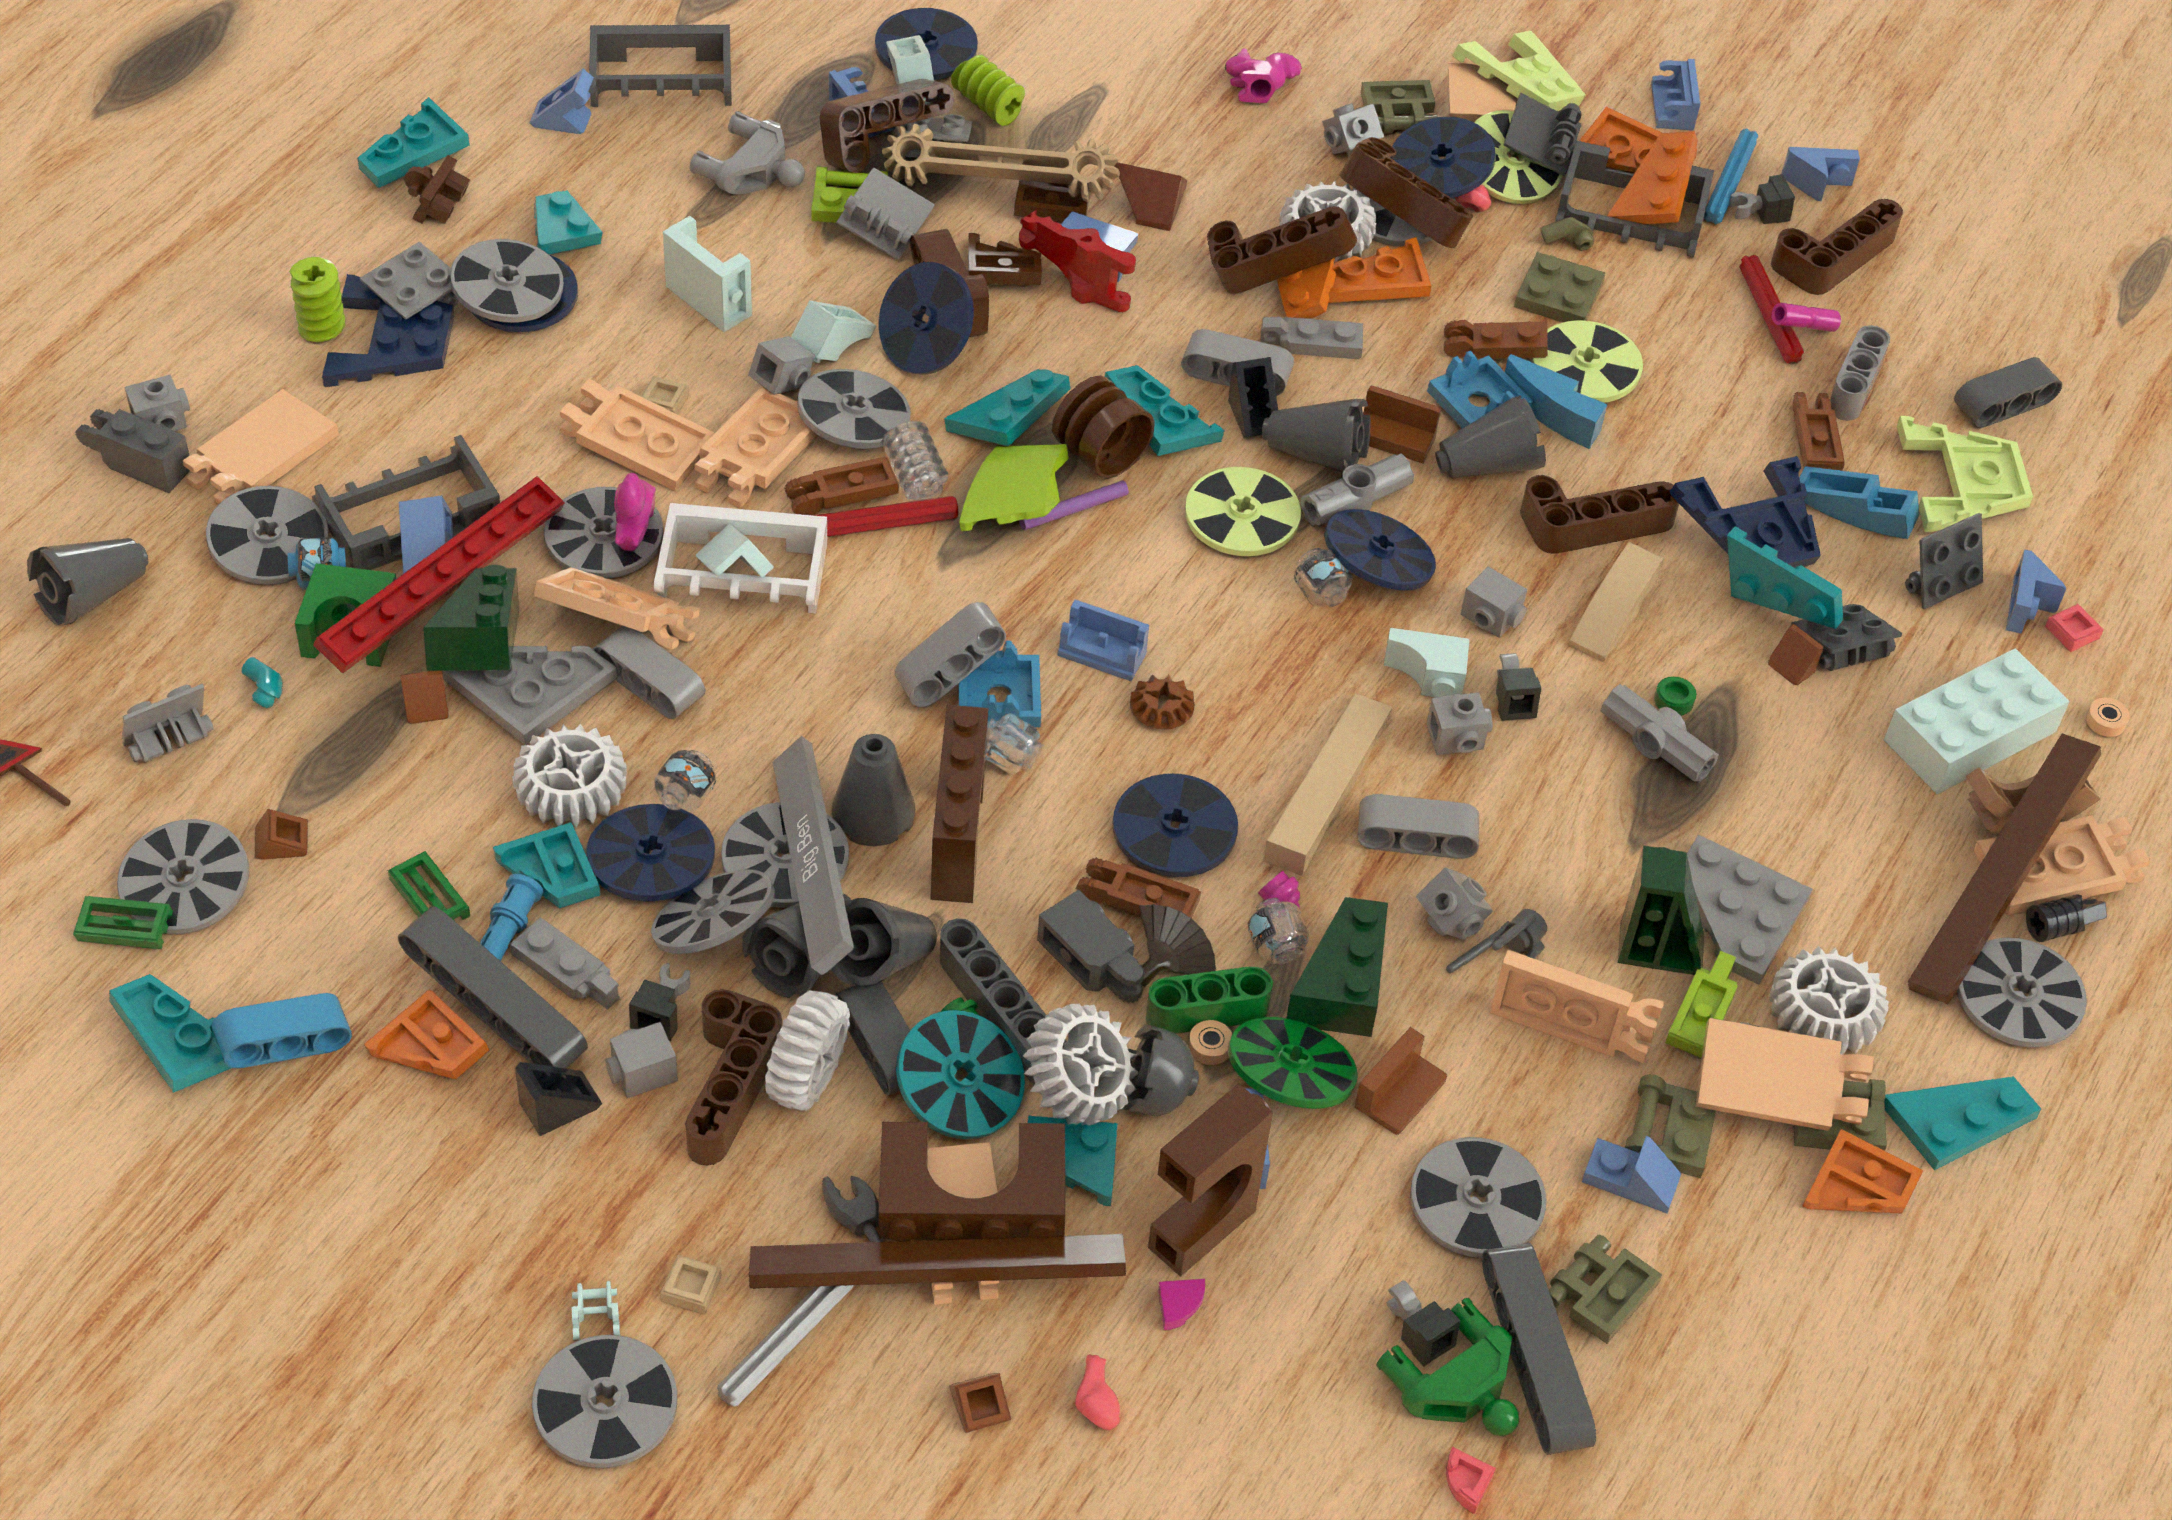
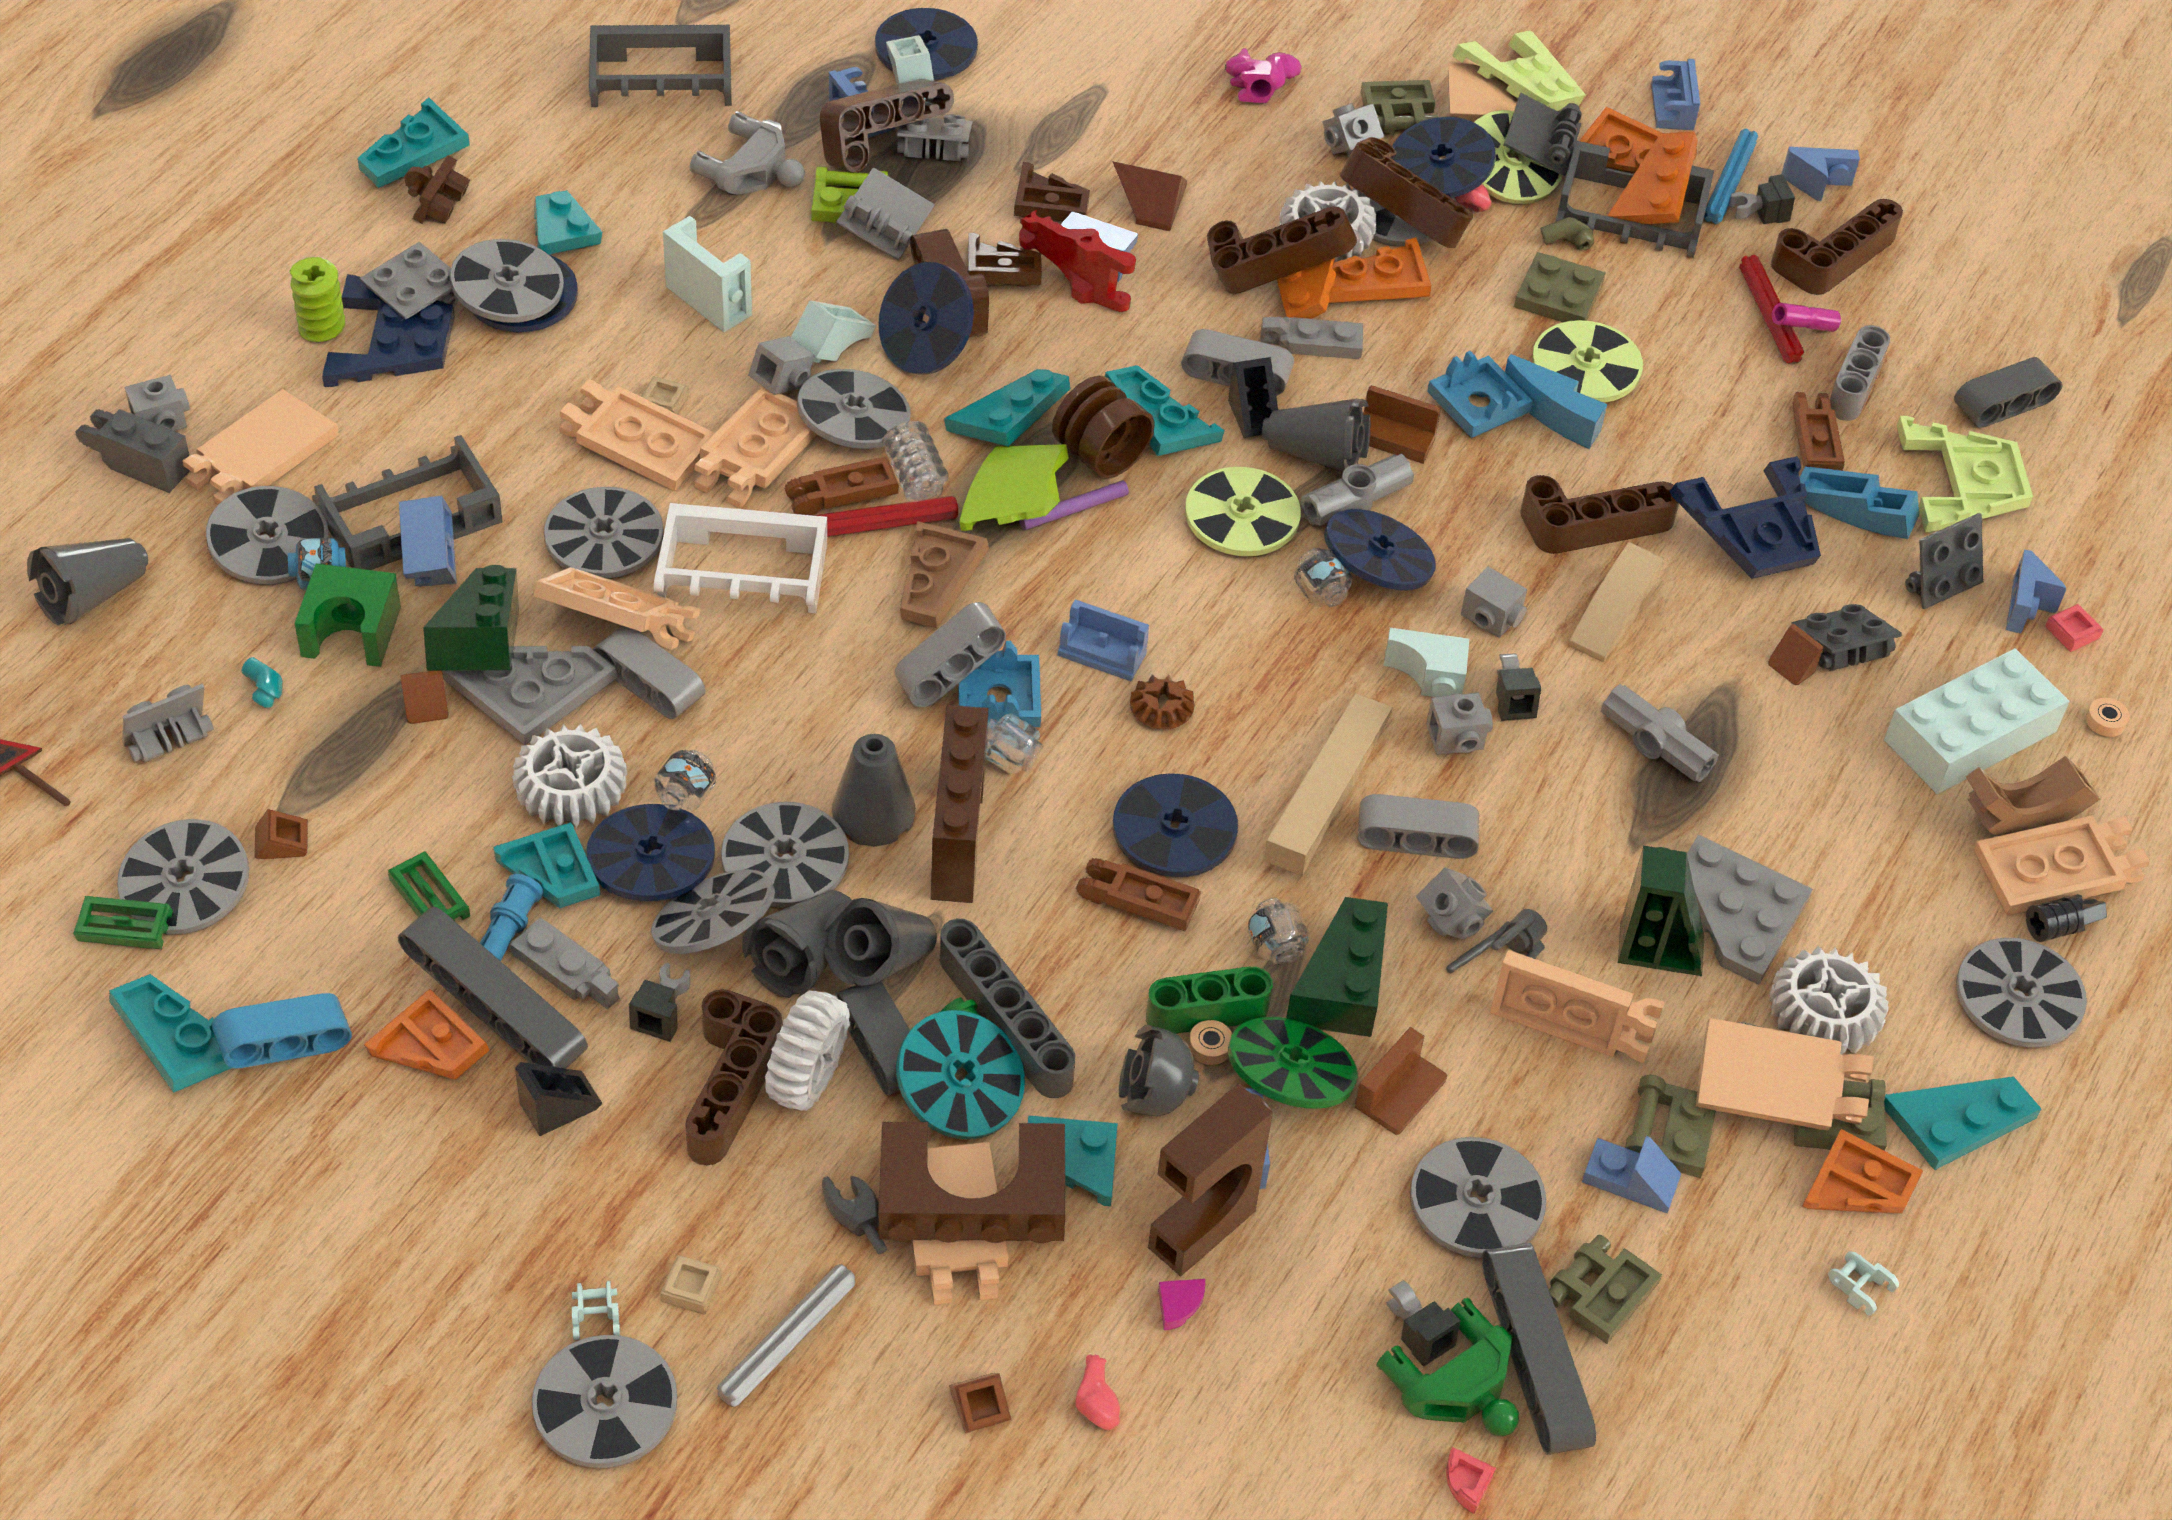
red tile [313,476,565,674] -> none
medium blue slope [530,68,594,134] -> none
light grey brick [605,1022,678,1098] -> none
dark pink animal [614,472,656,551] -> none
light aqua panel [696,523,774,578] -> none
reddish brown tile [749,1234,1126,1289] -> none
light grey tile [773,736,854,975] -> none
tan arm [882,123,1120,202] -> none
lime piece [951,54,1025,126] -> none
white gear [1023,1004,1139,1125] -> none
dark grey hinge [1037,890,1145,1003] -> none
dark brown hand [1139,904,1216,987] -> none
dark pink plate [1258,871,1300,914] -> none
dark grey cone [1435,395,1546,478] -> none
dark orange hinge [1444,320,1548,359] -> none
green tile [1654,676,1697,716] -> none
lime hinge [1665,951,1738,1058] -> none
teal wing [1727,526,1843,629] -> none
reddish brown tile [1908,733,2101,1004] -> none
none -> medium nougat wing [900,521,989,628]
none -> light aqua piece [1828,1251,1899,1316]

